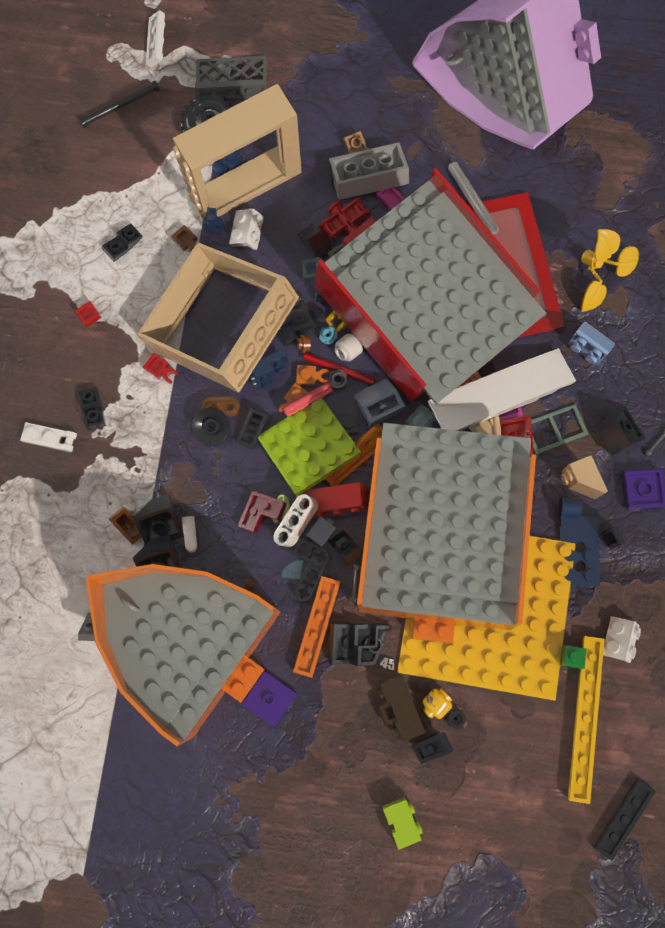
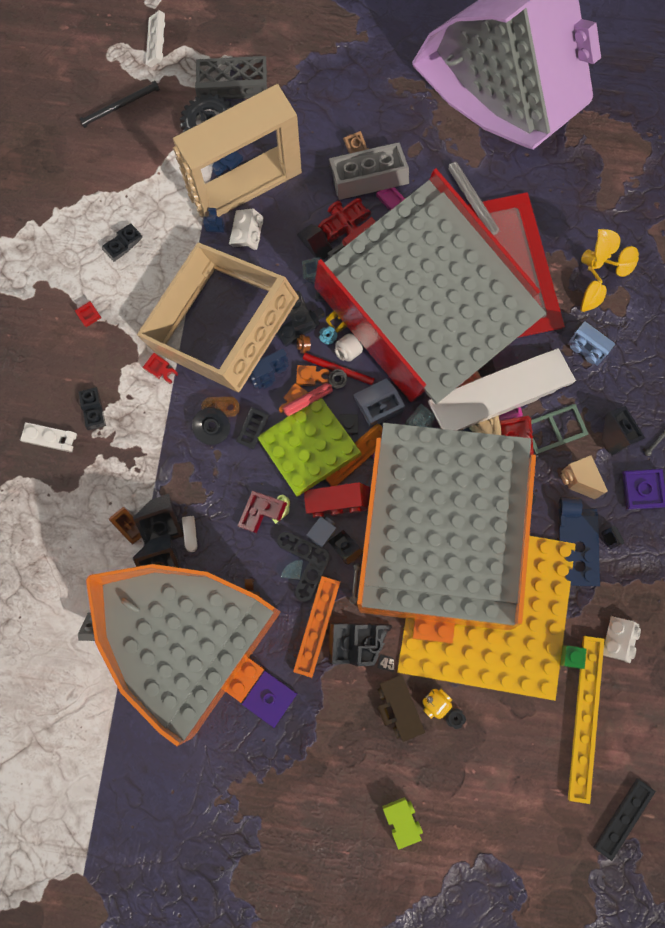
reddish brown plate [171,225,198,251] -> none
white beam [274,494,318,547] -> none
black slope [412,732,454,764] -> none

